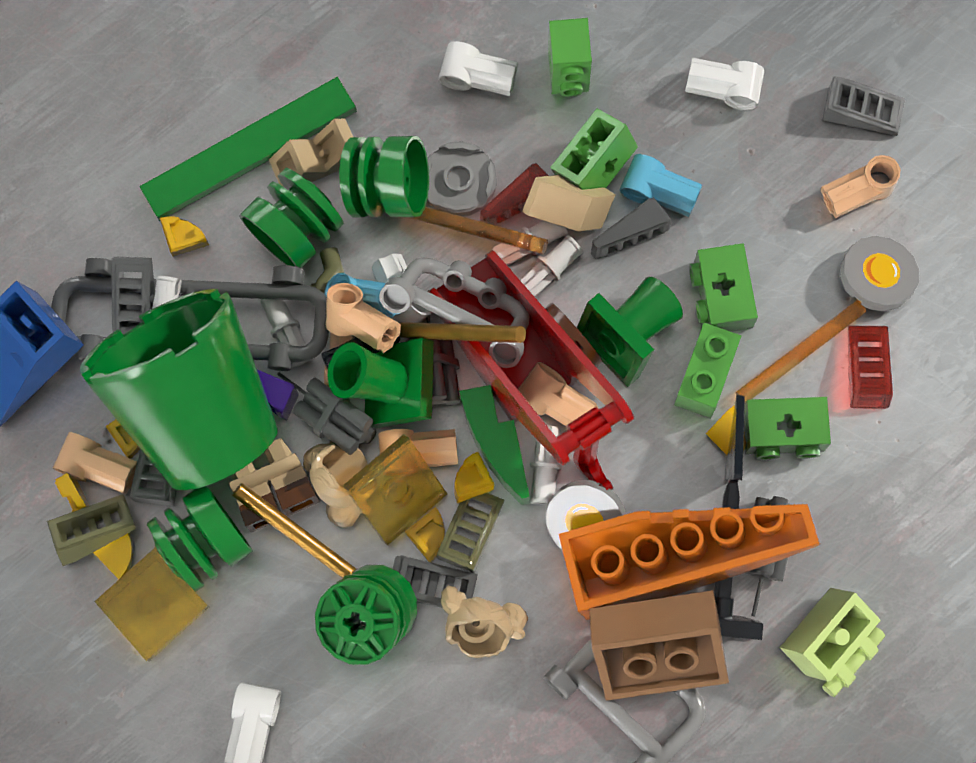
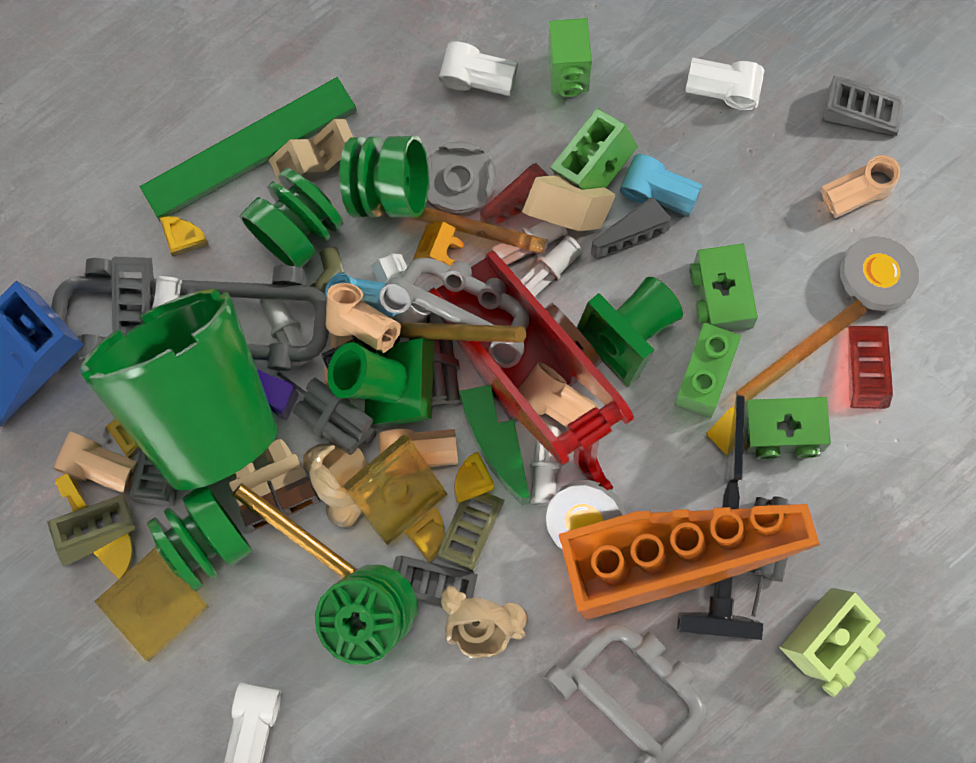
medium nougat slope [589,590,729,701] -> none
none -> light orange tile [412,221,464,266]

